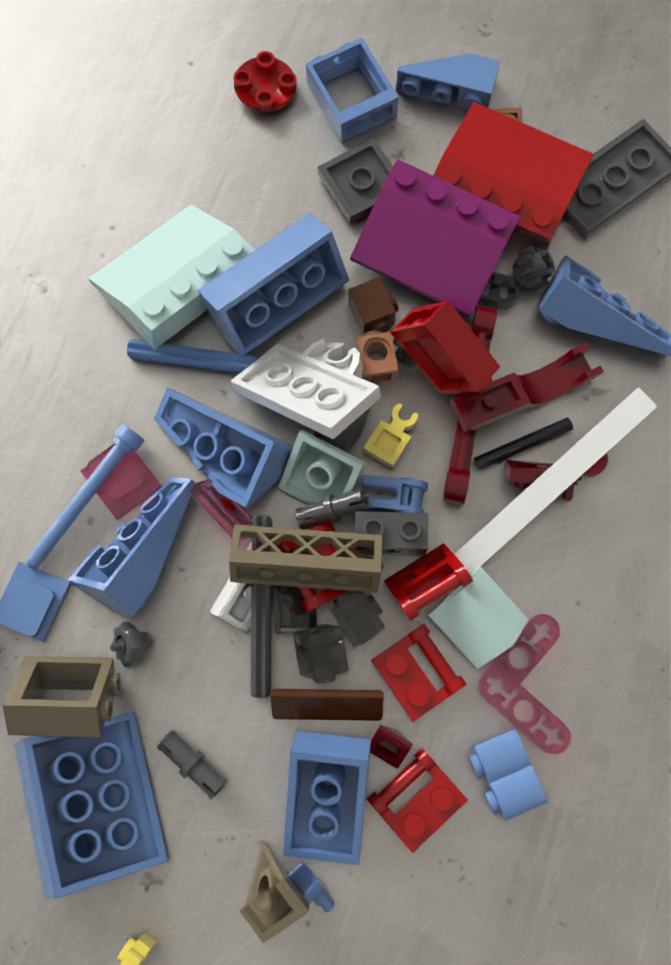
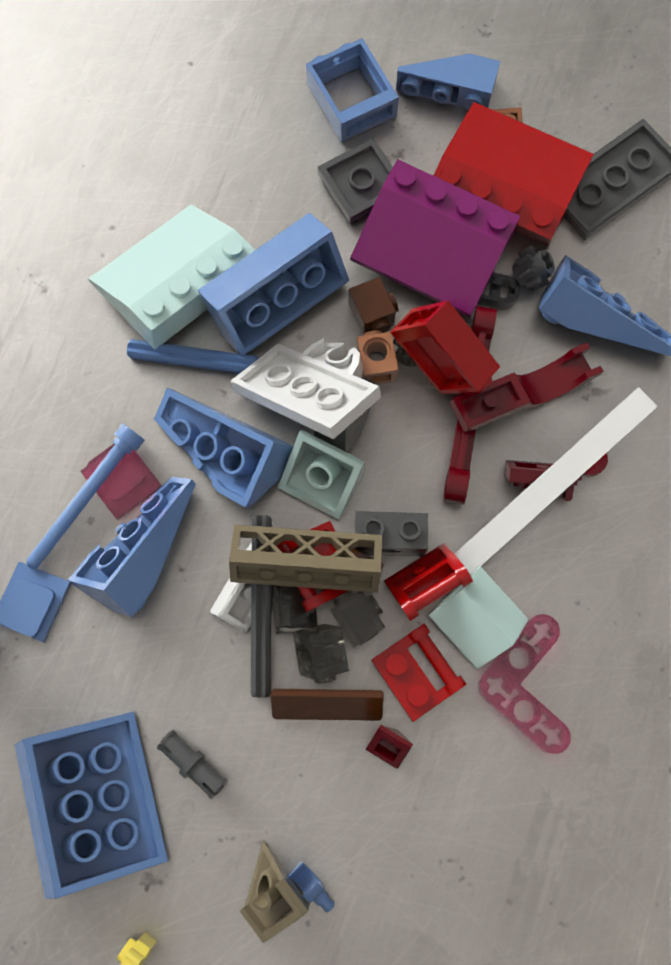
dark tan window [2,656,121,737] -> none
dark grey piece [110,622,151,668] -> none
clear pink tile [190,479,252,541] -> none
red dish [233,51,297,112] -> none
medium blue slope [283,730,371,865] -> none
dark grey pin [295,487,370,530] -> none
medium blue piece [361,475,428,513] -> none
light yellow plate [363,403,418,469] -> none
red plate [367,748,468,853] -> none
medium blue brick [469,729,548,820] -> none
black bar [474,417,573,470] -> none

